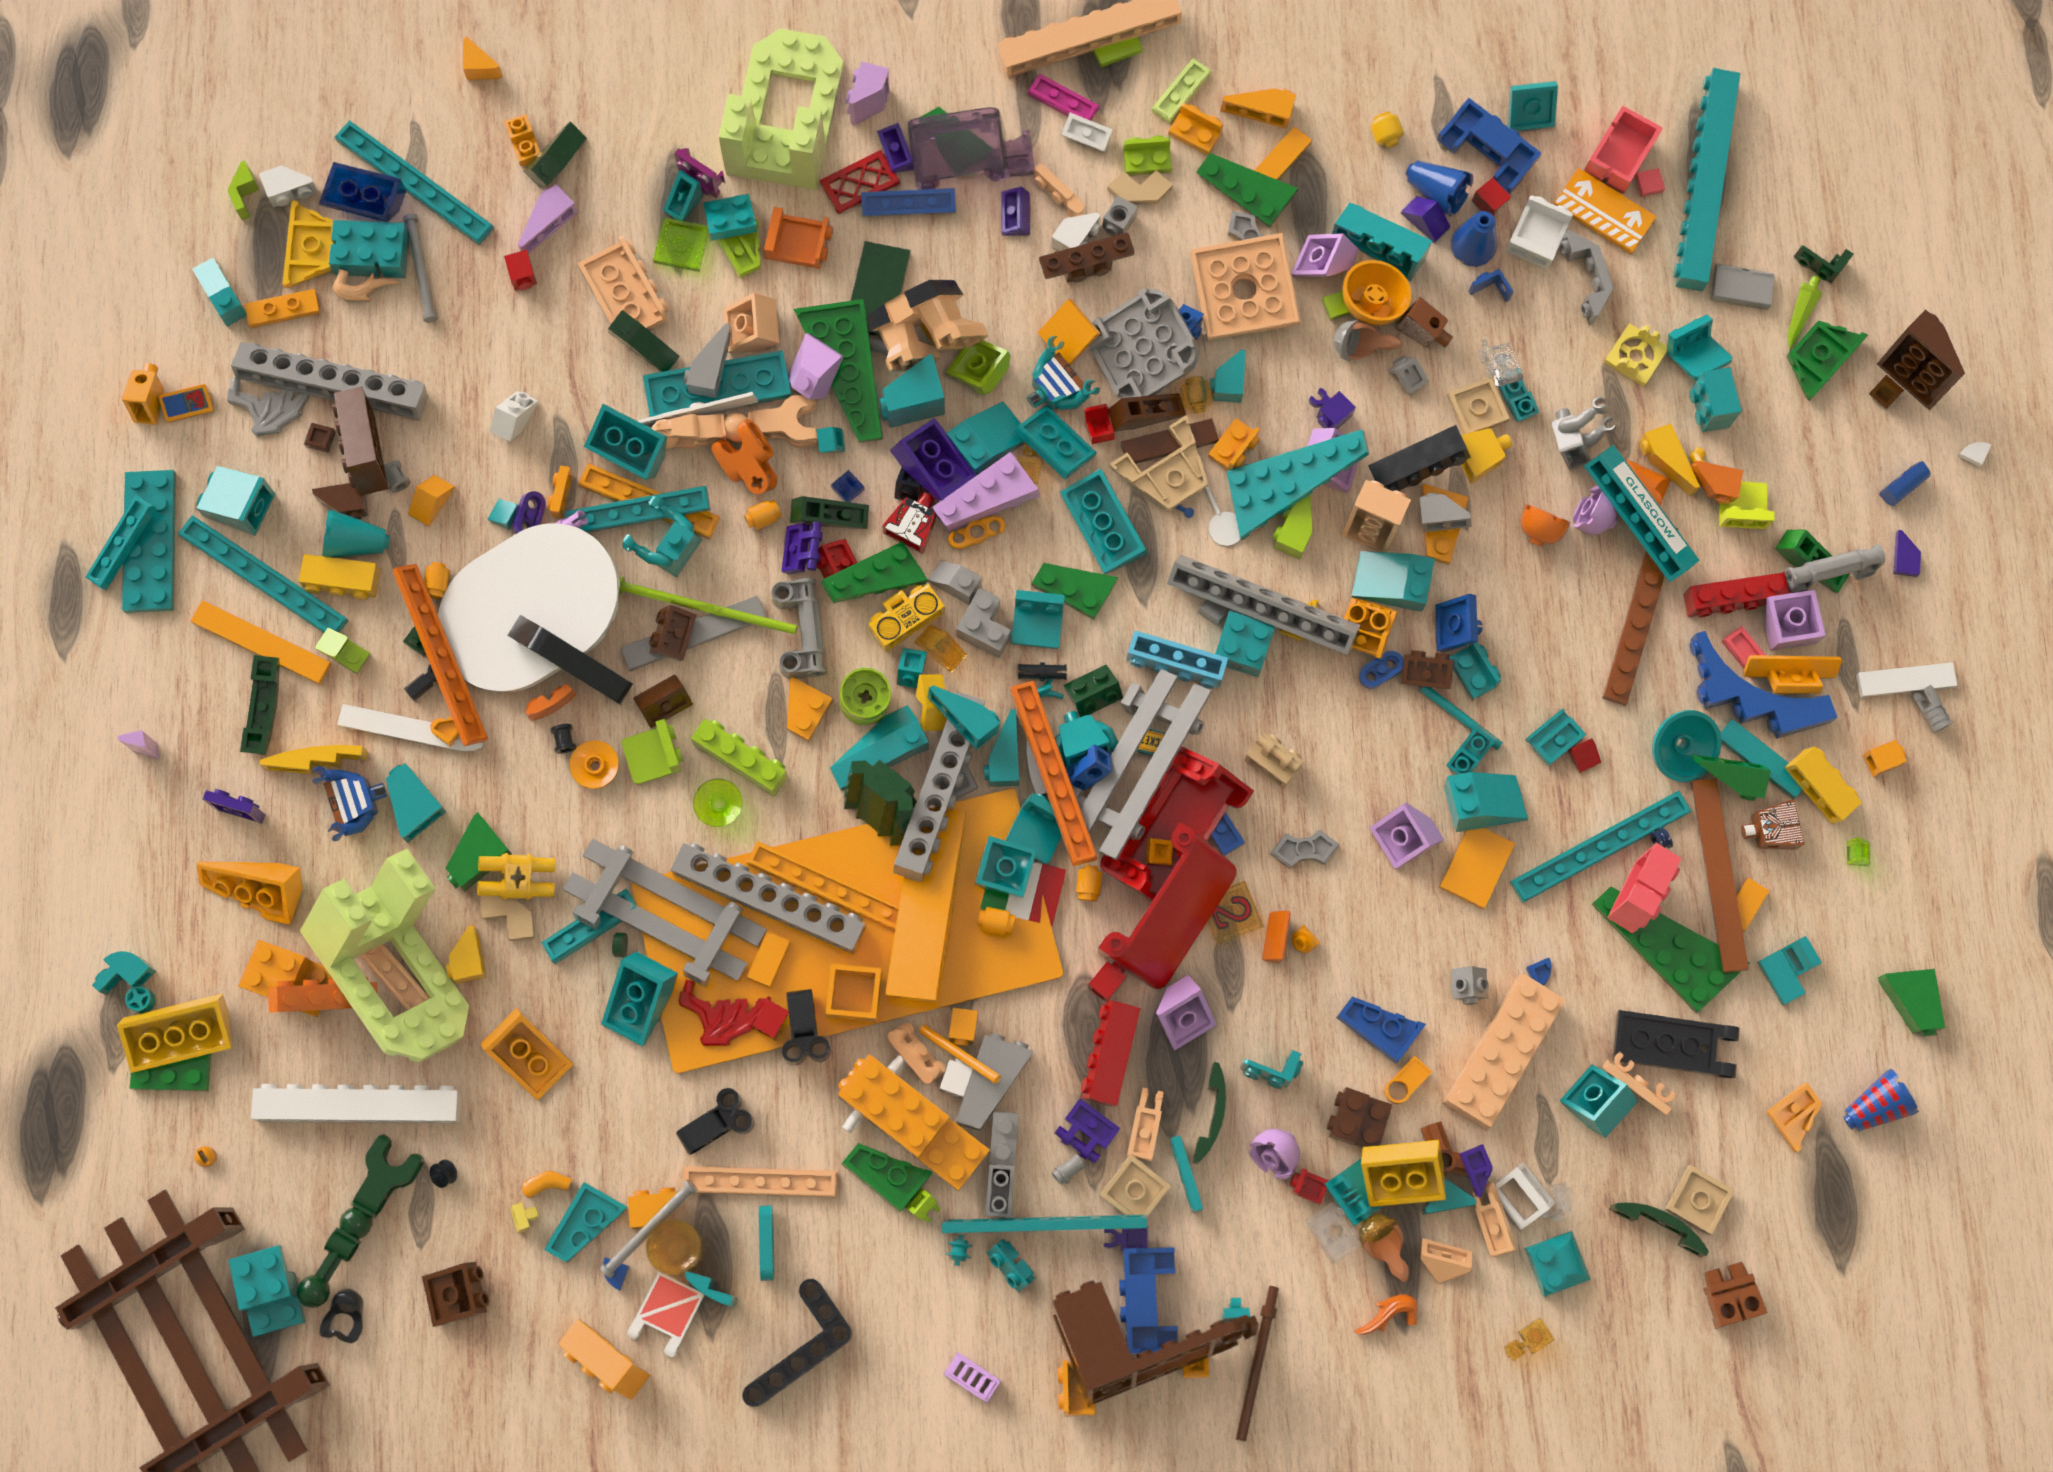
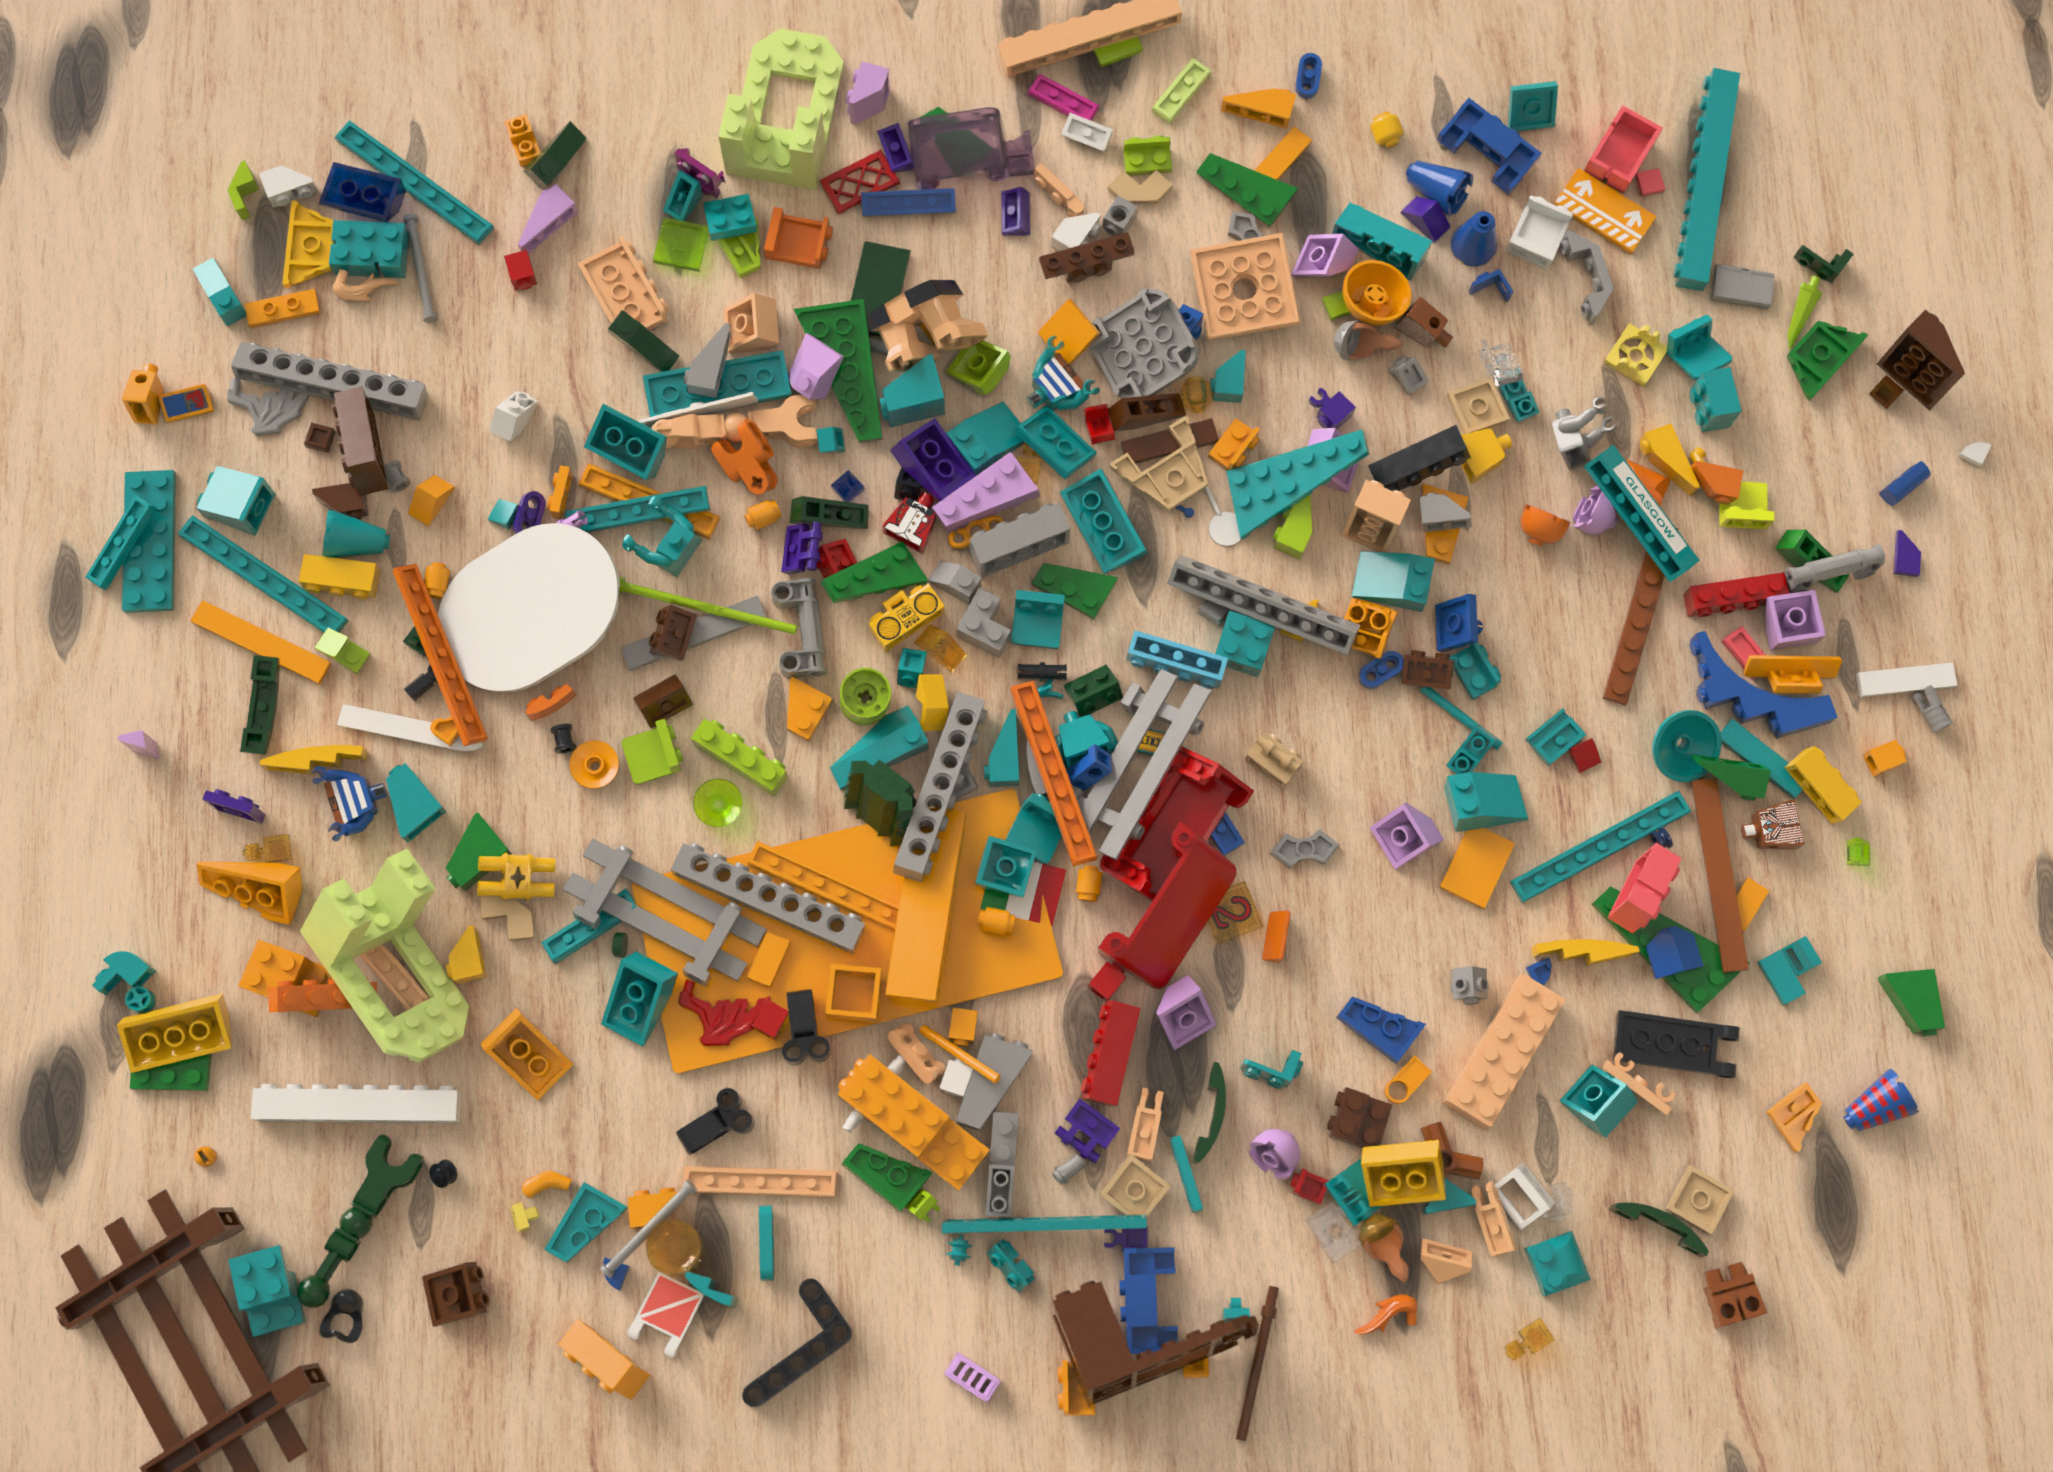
light orange slope [463,36,503,80] -> none
black beam [507,615,633,705] -> none
teal slope [927,685,1000,750] -> none
light orange tile [1146,838,1173,866] -> none
light orange bracket [1168,103,1223,156] -> none
light orange plate [1291,924,1320,953] -> none
dark purple tile [1459,1144,1493,1198] -> none
red panel [1472,177,1511,217] -> none
none -> clear yellow plate [242,834,292,863]
none -> light grey brick [969,503,1070,578]
none -> blue plate [1295,53,1322,99]
none -> yellow slope [1531,939,1640,966]
none -> blue slope [1645,926,1704,979]

